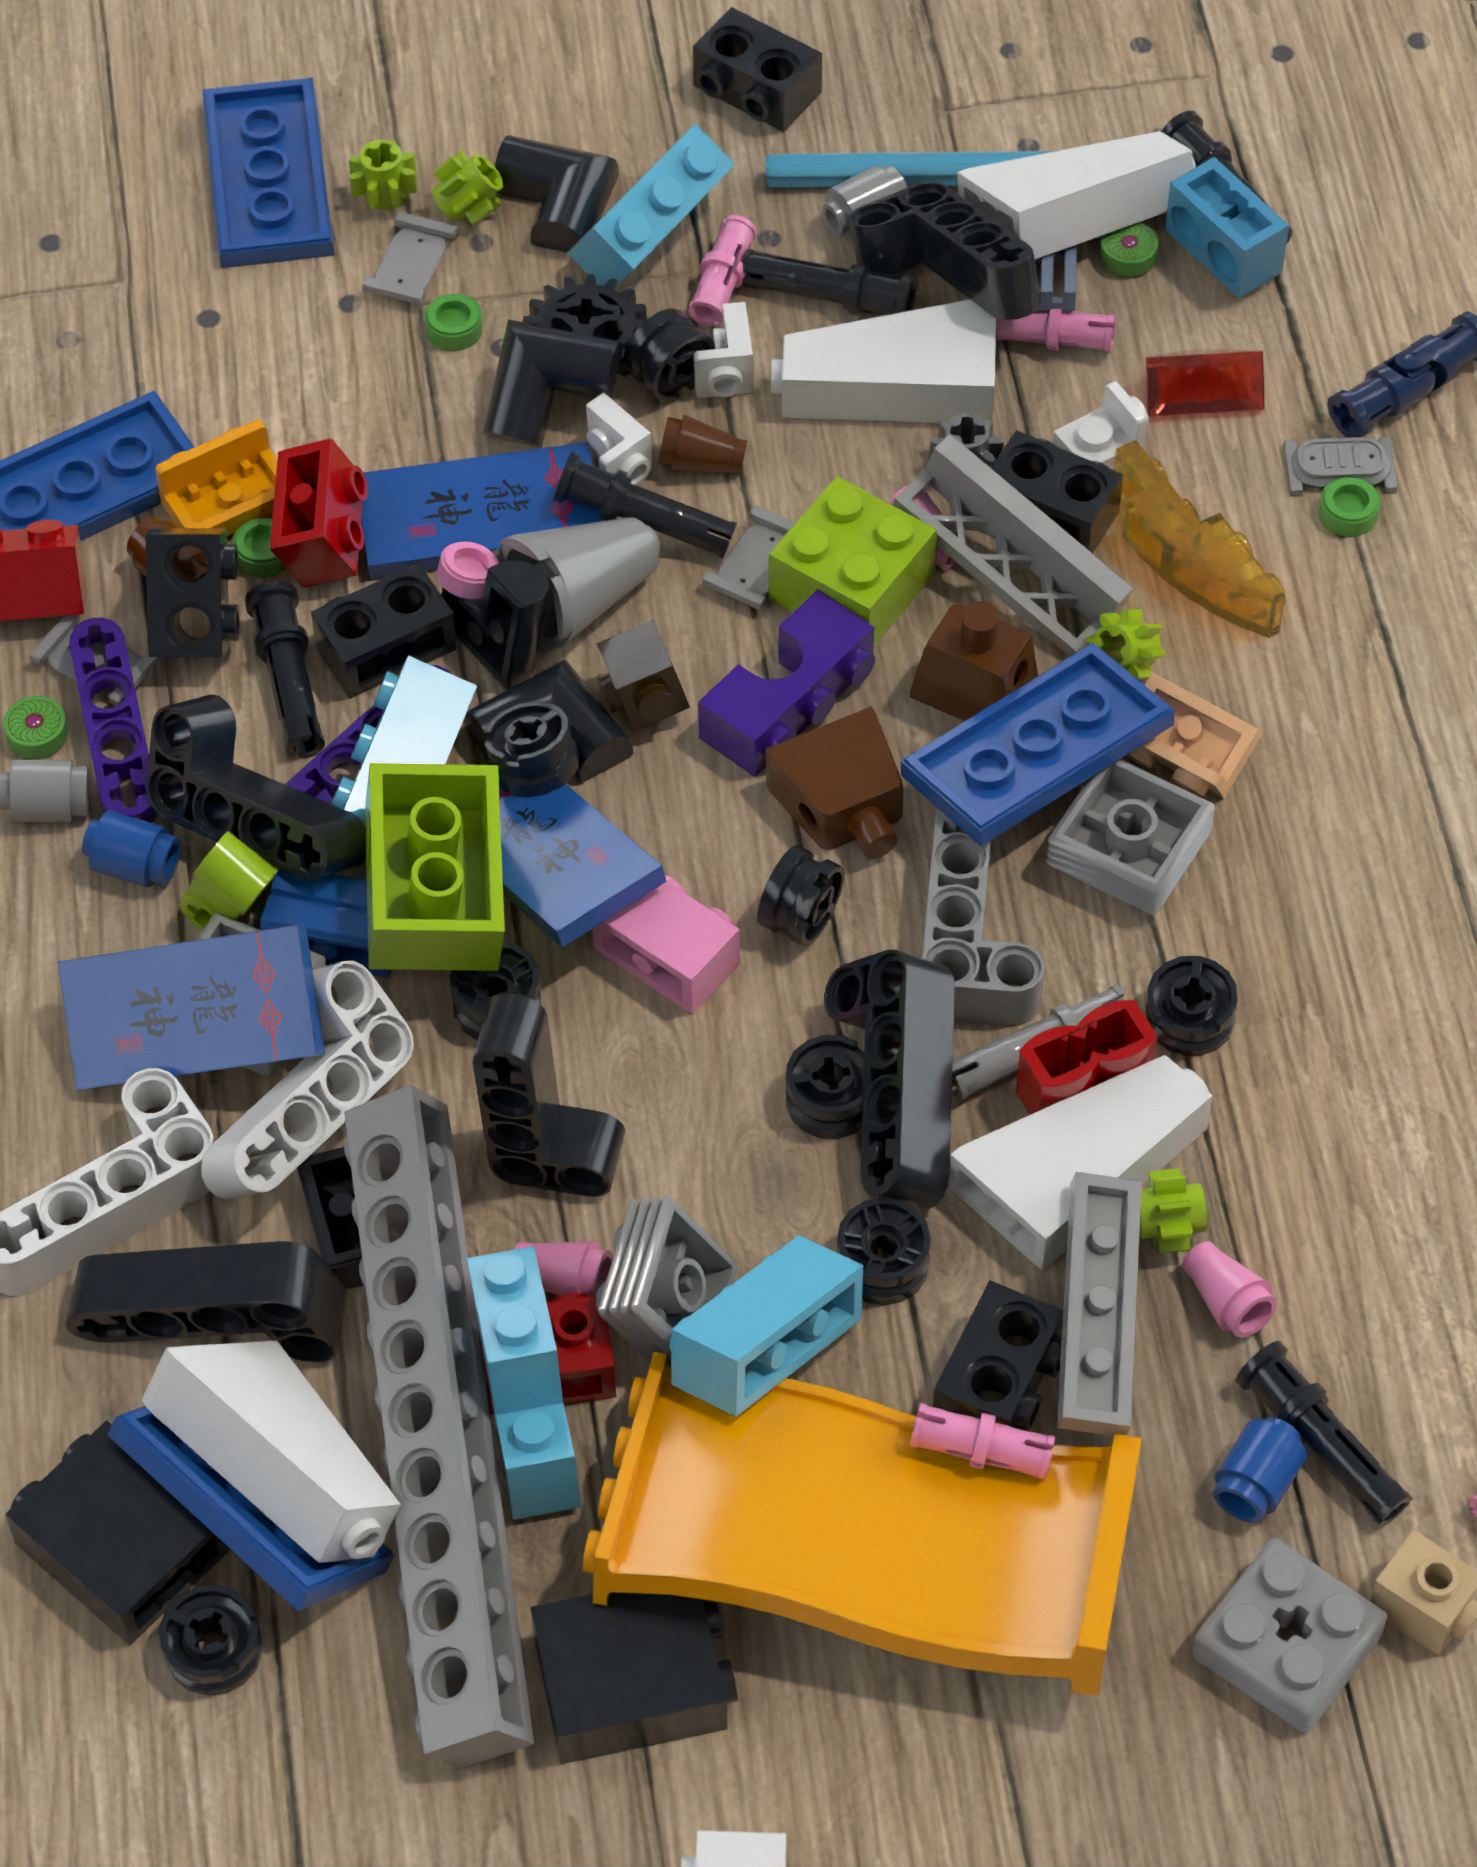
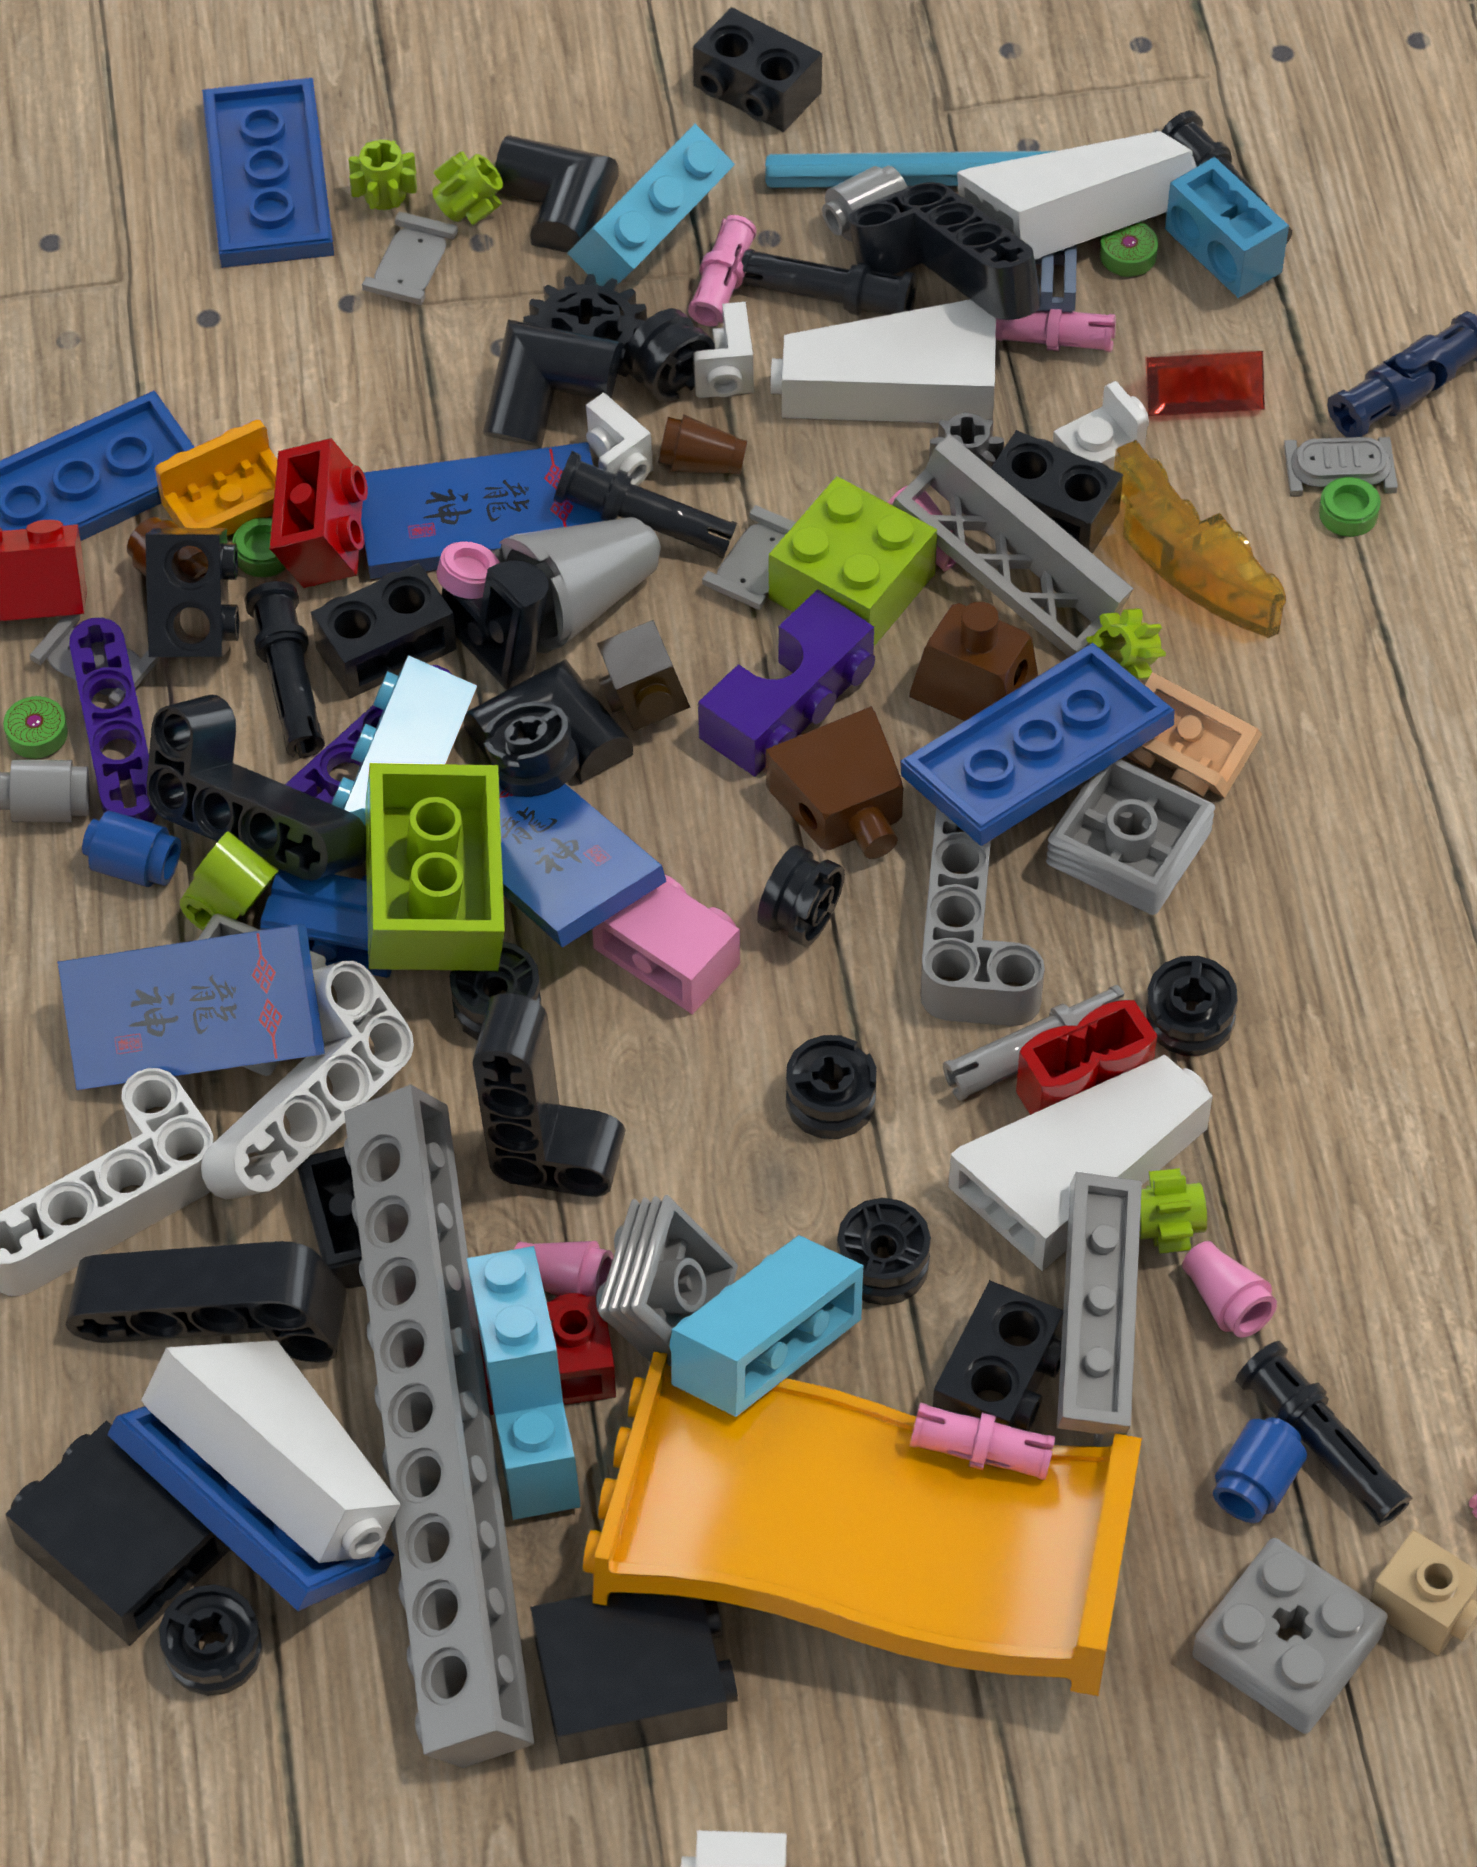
bright green tile [424,294,483,351] -> none
black beam [824,949,955,1210] -> none

